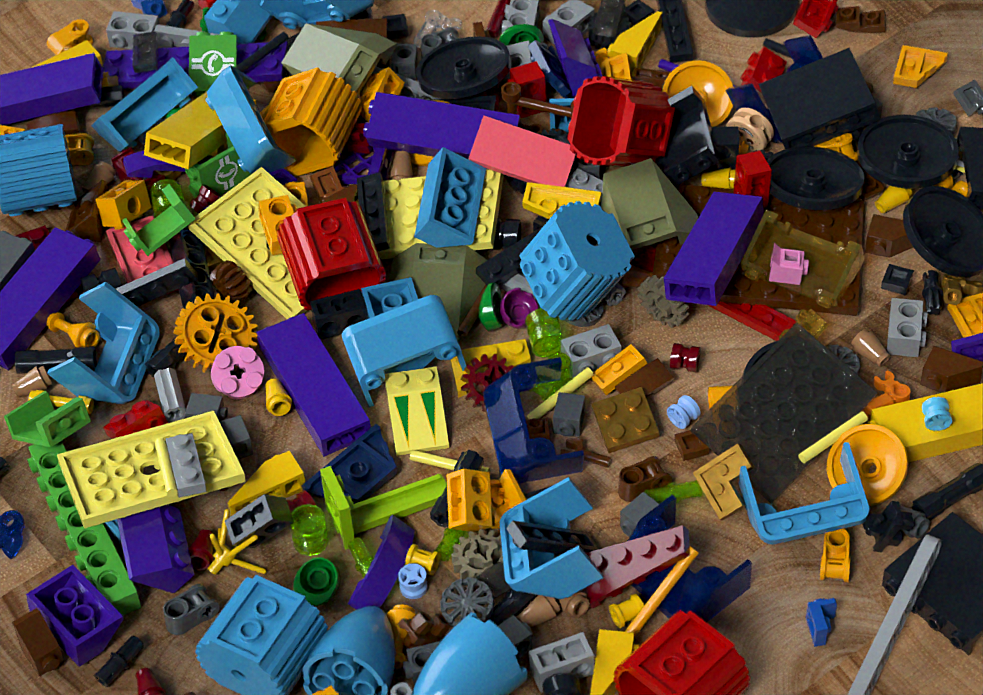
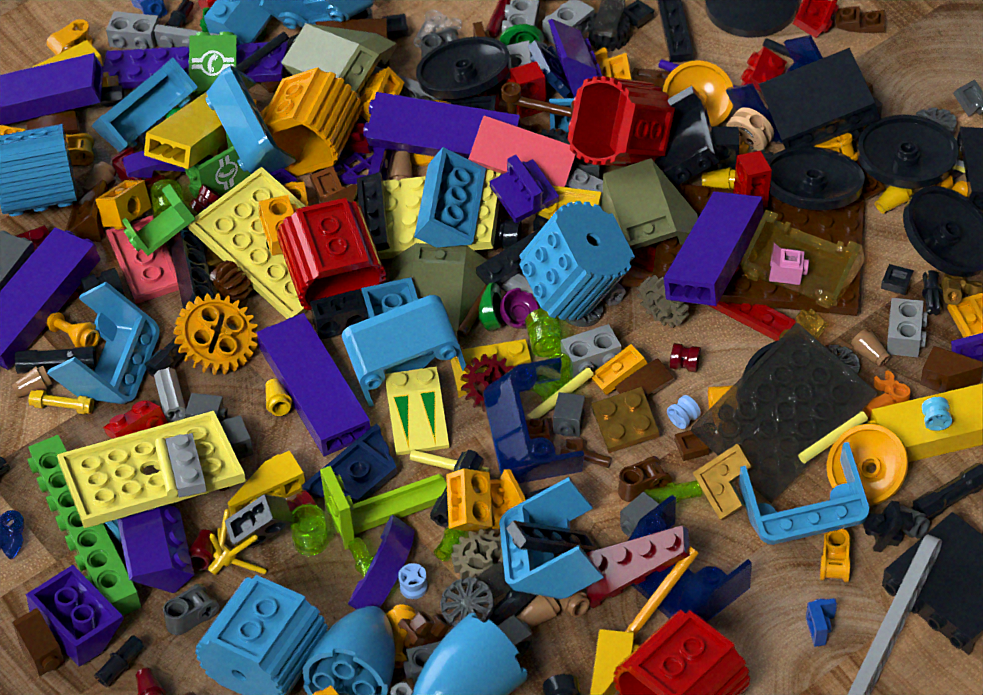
bright green panel [4,391,91,448] -> none
black plate [116,258,198,307] -> none
clear smoke plate [133,31,158,73] -> none
bright pink plate [211,346,264,399] -> none
green hat [293,557,341,606] -> none
dark grey brick [391,44,418,81] -> none
yellow bush [405,544,441,576] -> none
light grey brick [529,632,594,693] -> none
yellow slope [607,11,662,71] -> none
yellow bush [609,593,644,629] -> none
reddish brown slope [865,214,913,258] -> none
light orange wing [893,45,948,88] -> none
none -> dark purple bracket [490,155,559,223]

